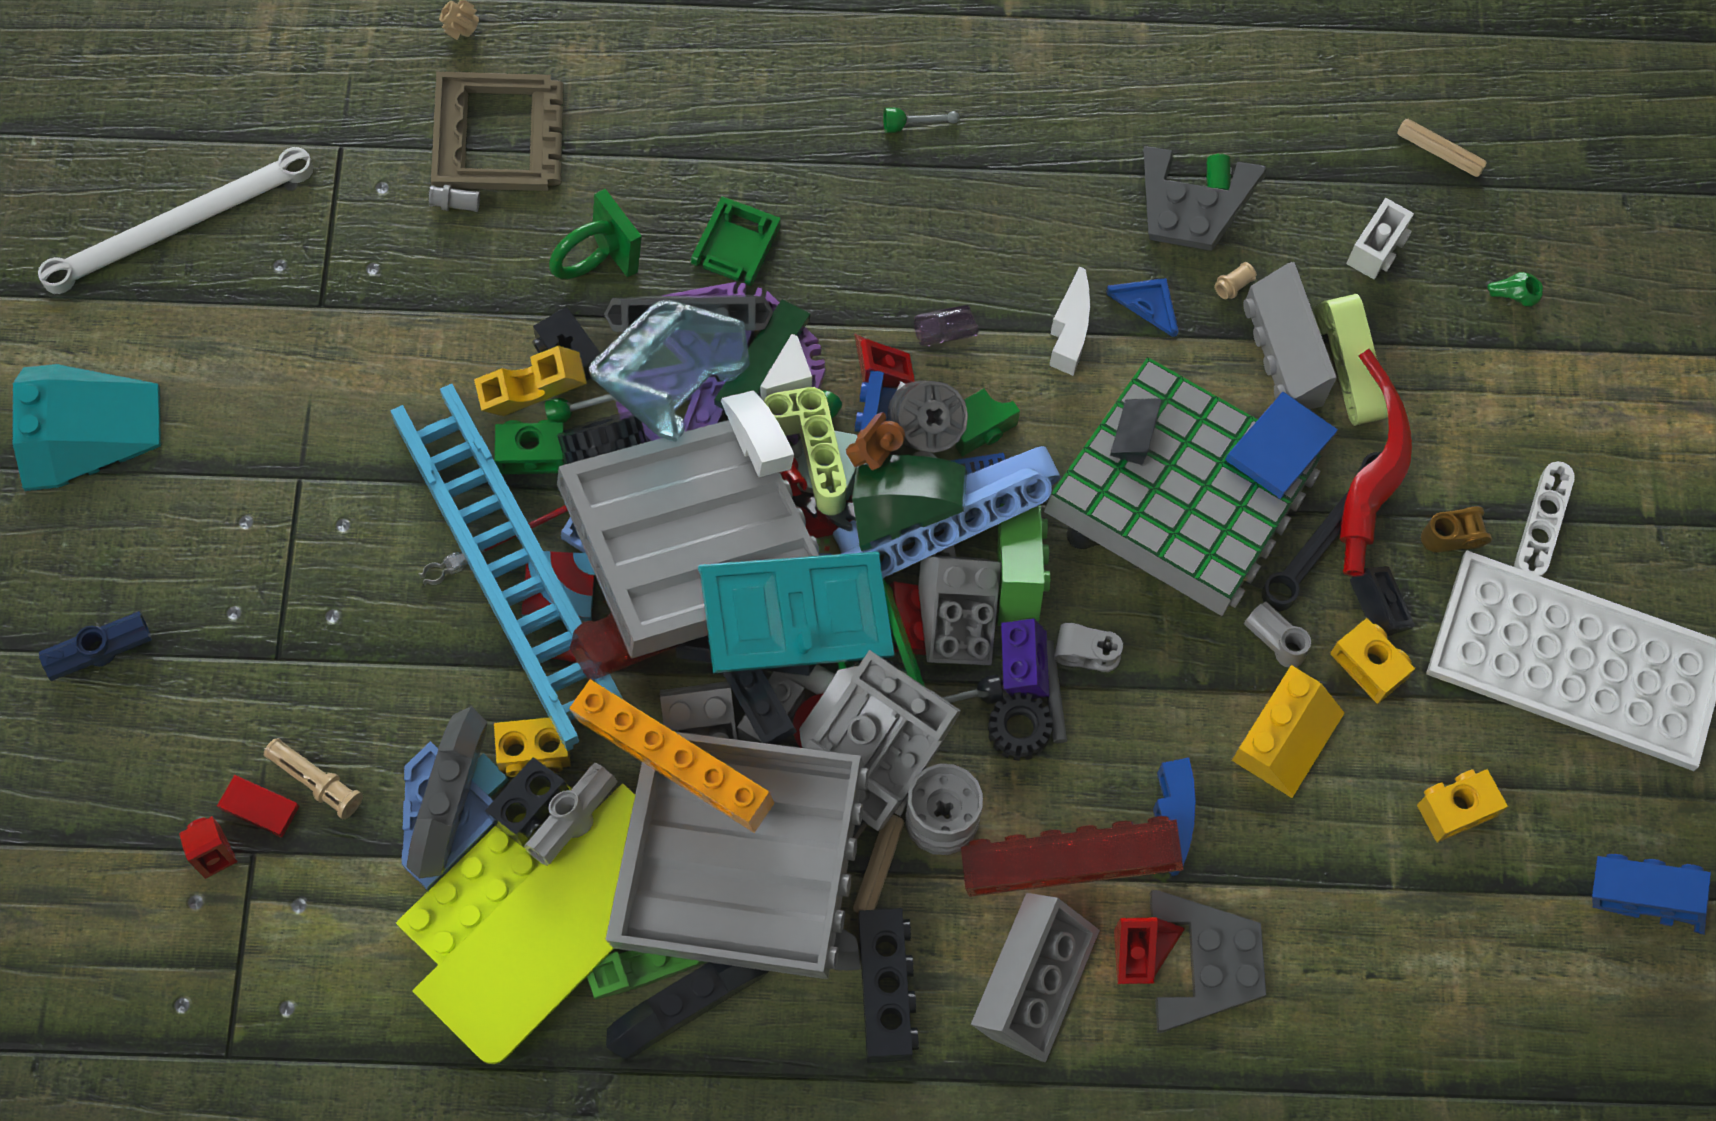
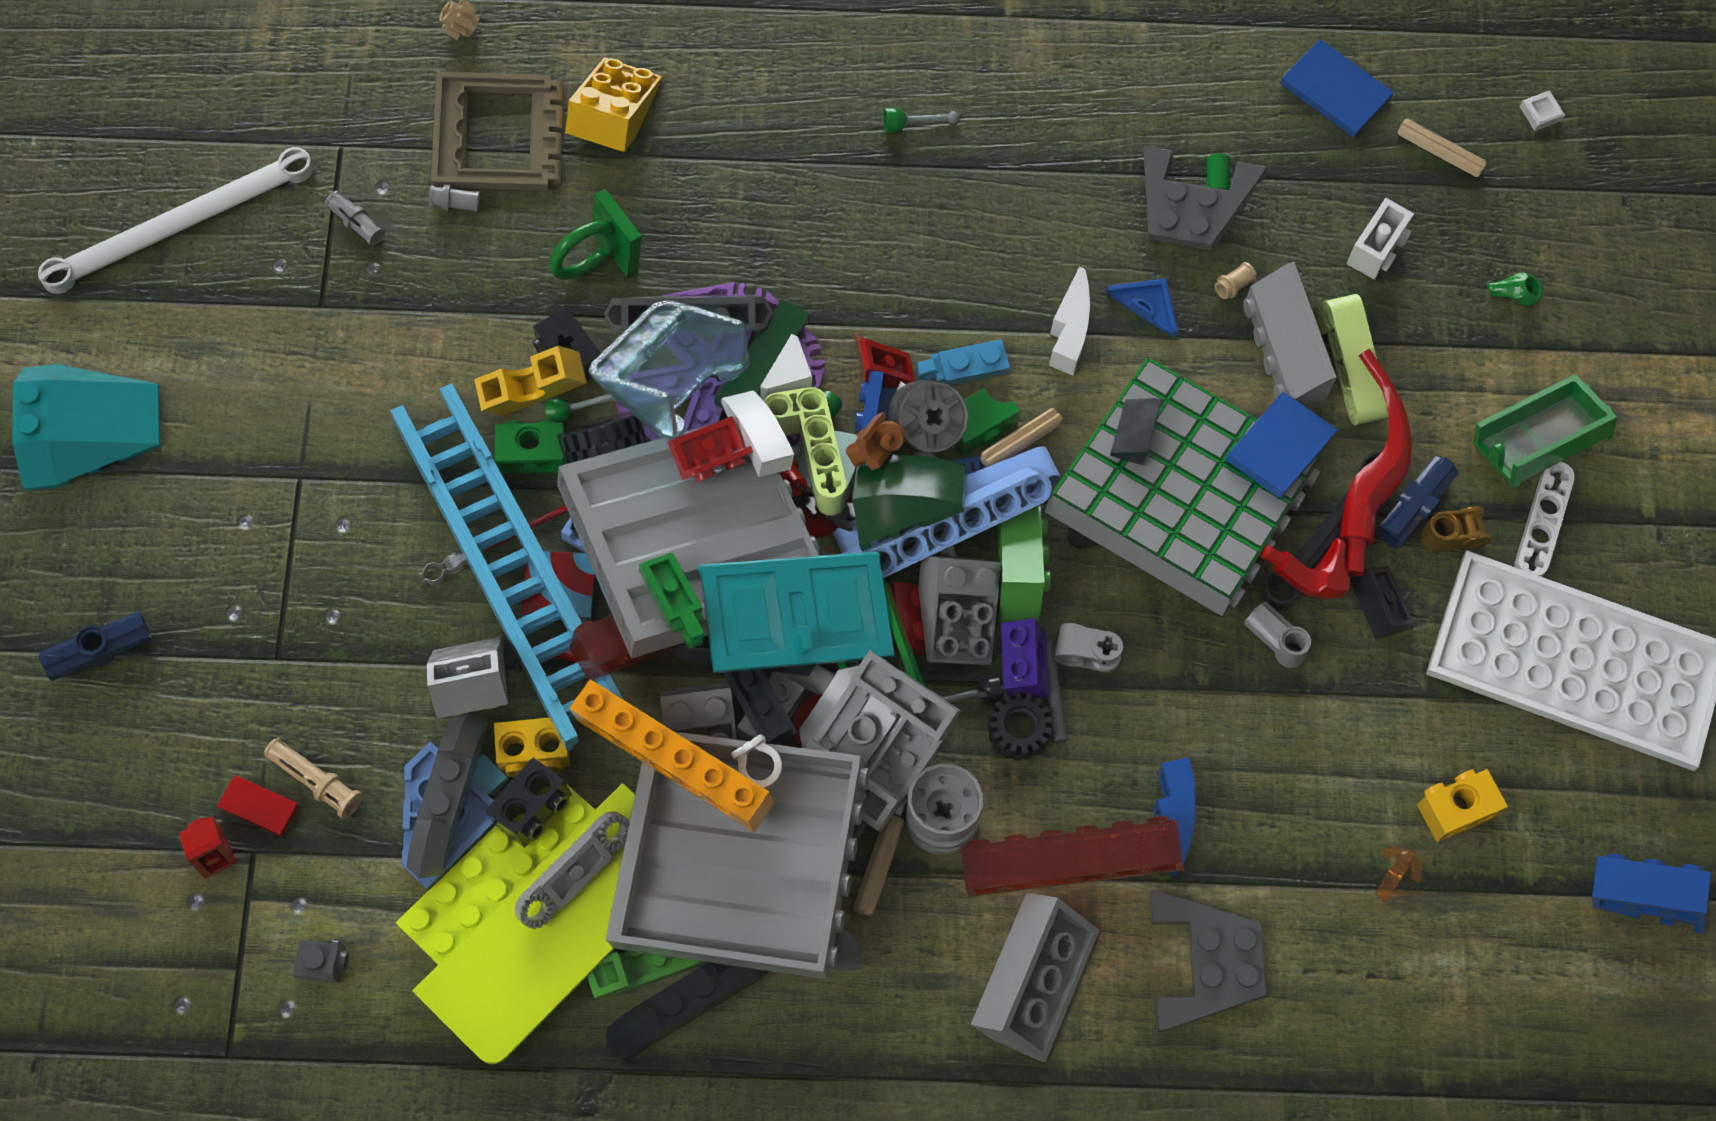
light grey piece [524,762,618,866] -> none
green container [691,196,781,286] -> none
black brick [858,908,919,1063] -> none
clear purple arm [914,305,979,347] -> none
red slope [1114,917,1185,984] -> none
yellow slope [1232,665,1345,798] -> none
yellow brick [1330,618,1415,704] -> none
none -> dark grey bracket [293,939,349,984]
none -> light grey pin [325,190,385,246]
none -> light grey slope [427,636,508,719]
none -> light grey plate [515,811,630,929]
none -> yellow slope [565,58,662,152]
none -> green hinge [639,552,705,648]
none -> red bracket [667,416,753,482]
none -> white piece [731,734,782,788]
none -> dark azure hinge [916,339,1010,386]
none -> tan axle [980,408,1062,467]
none -> red animal [1261,538,1350,600]
none -> blue tile [1280,39,1394,138]
none -> clear orange piece [1374,845,1424,902]
none -> dark blue piece [1377,456,1459,548]
none -> green door [1473,374,1617,488]
none -> white tile [1519,90,1565,131]

